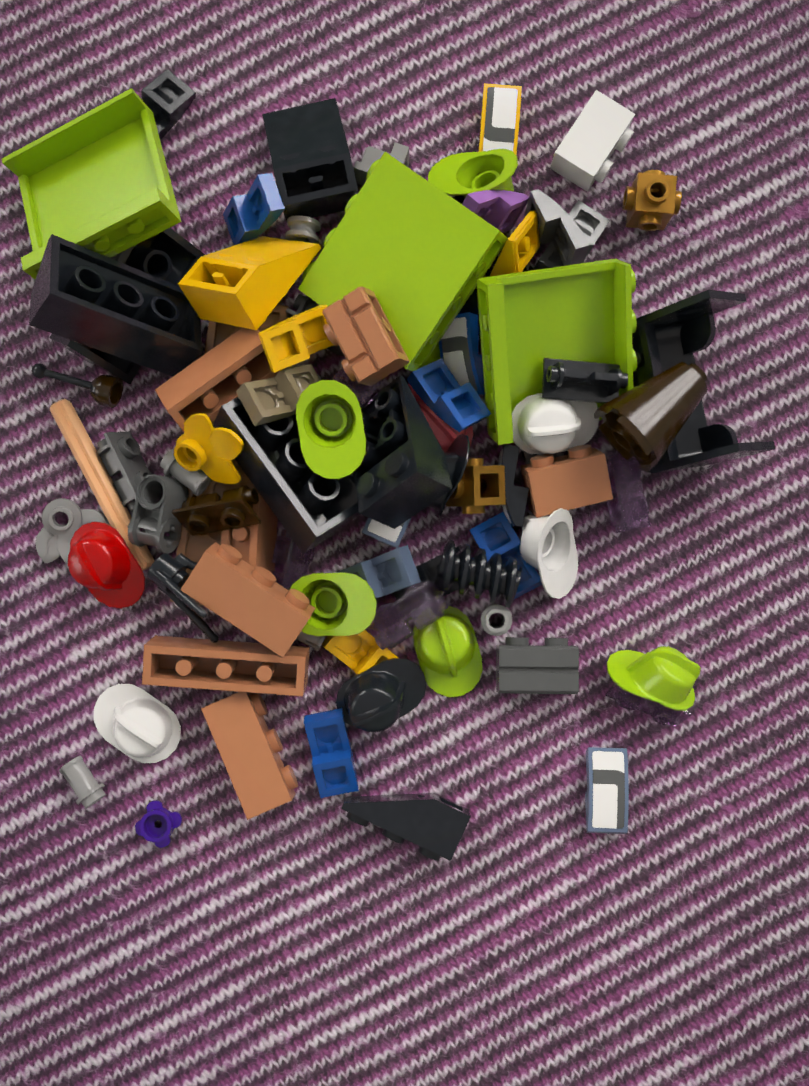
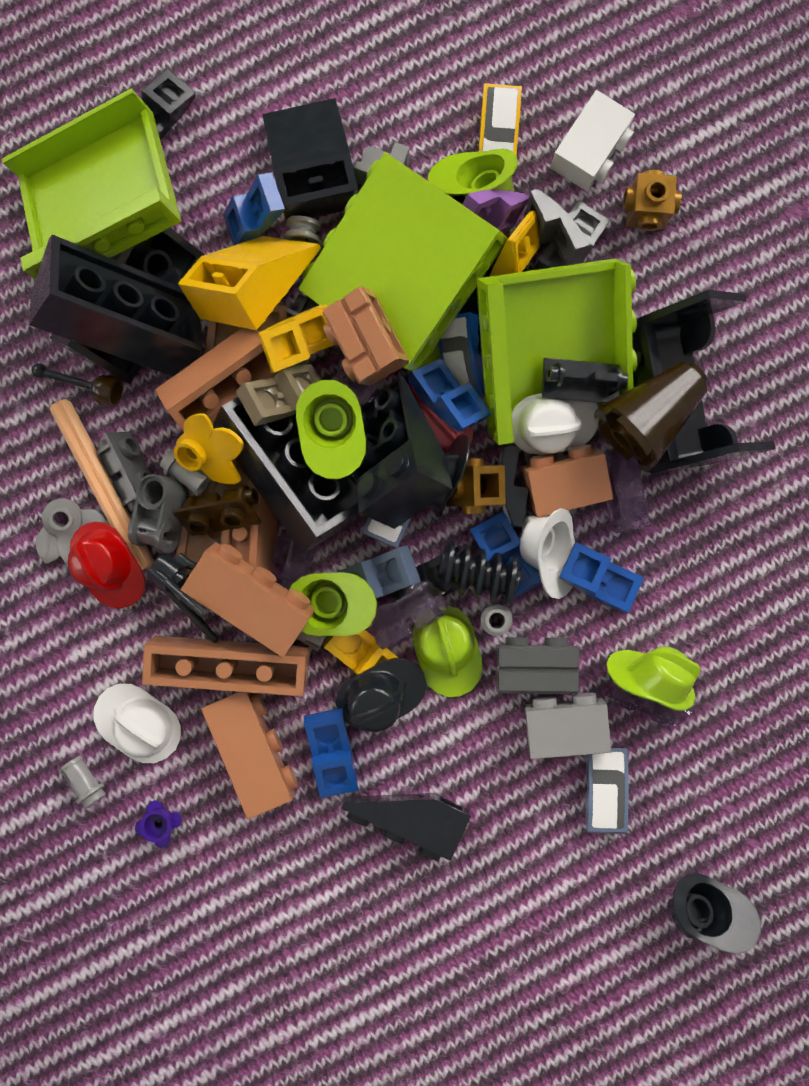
none -> light grey brick [524,693,612,759]
none -> blue slope [559,542,644,614]
none -> black piece [667,873,761,954]

